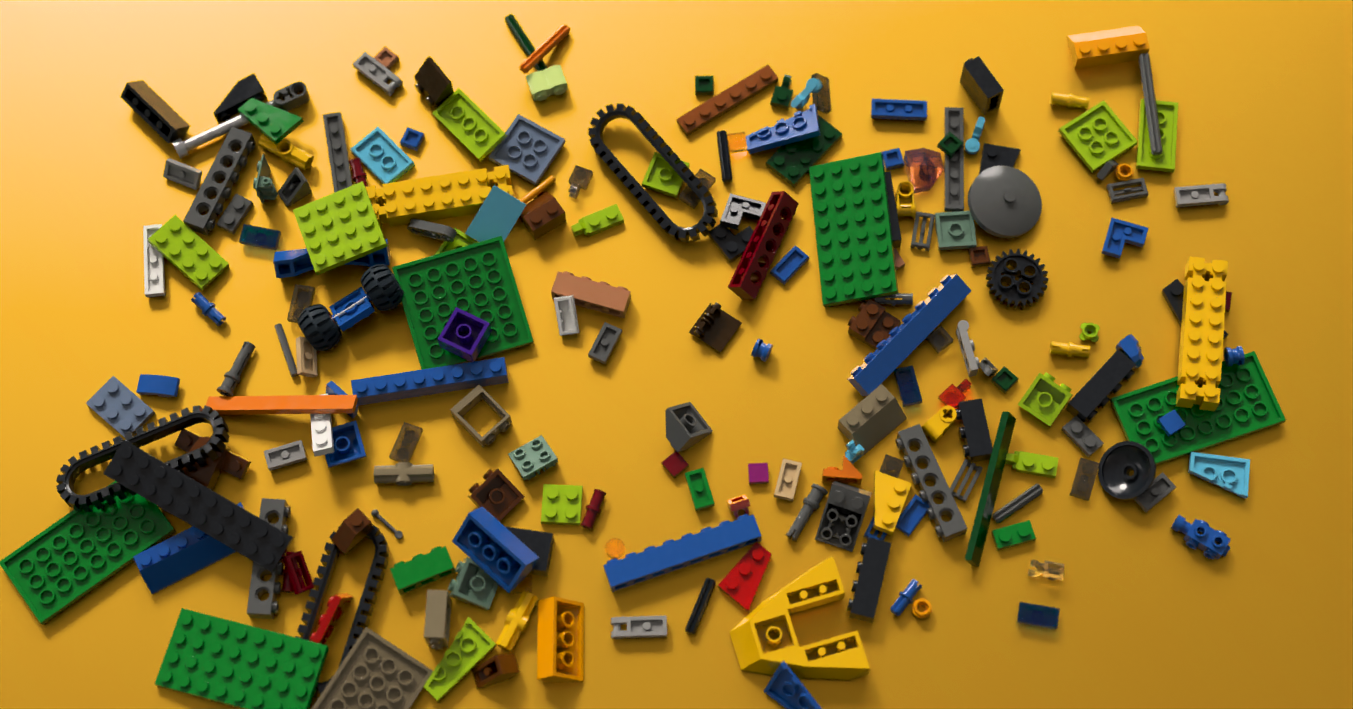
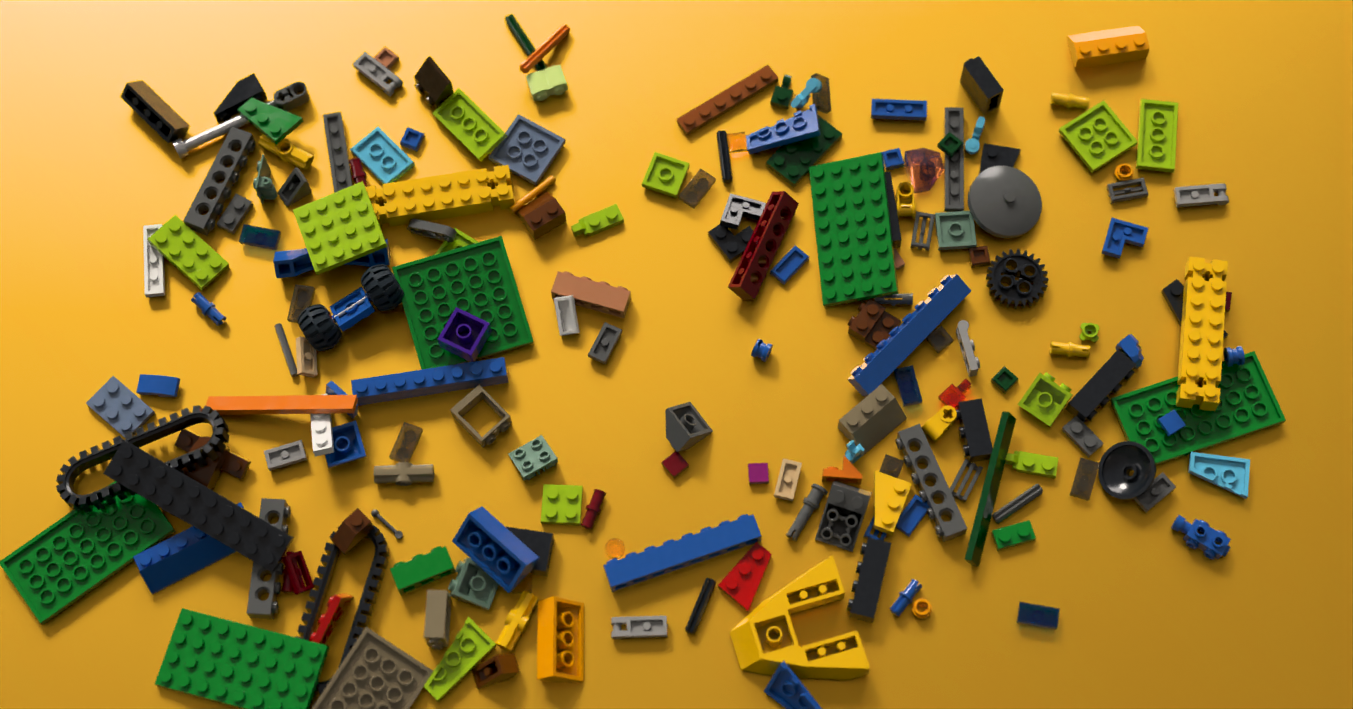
light grey plate [163,158,203,190] -> none
dark grey pin [217,341,255,396] -> none
medium azure tile [465,185,527,242] -> none
reddish brown plate [468,468,525,522] -> none
clear smoke plate [568,165,593,199] -> none
black piece [588,103,718,242] -> none
green plate [685,468,715,511] -> none
dark brown hinge [689,302,742,353] -> none
dark green tile [695,76,714,95] -> none
red tile [727,495,750,518] -> none
dark grey tile [980,357,998,376] -> none
clear smoke plate [1028,560,1064,580] -> none
dark grey tile [1097,160,1119,180] -> none
dark grey axle [1139,53,1162,155] -> none

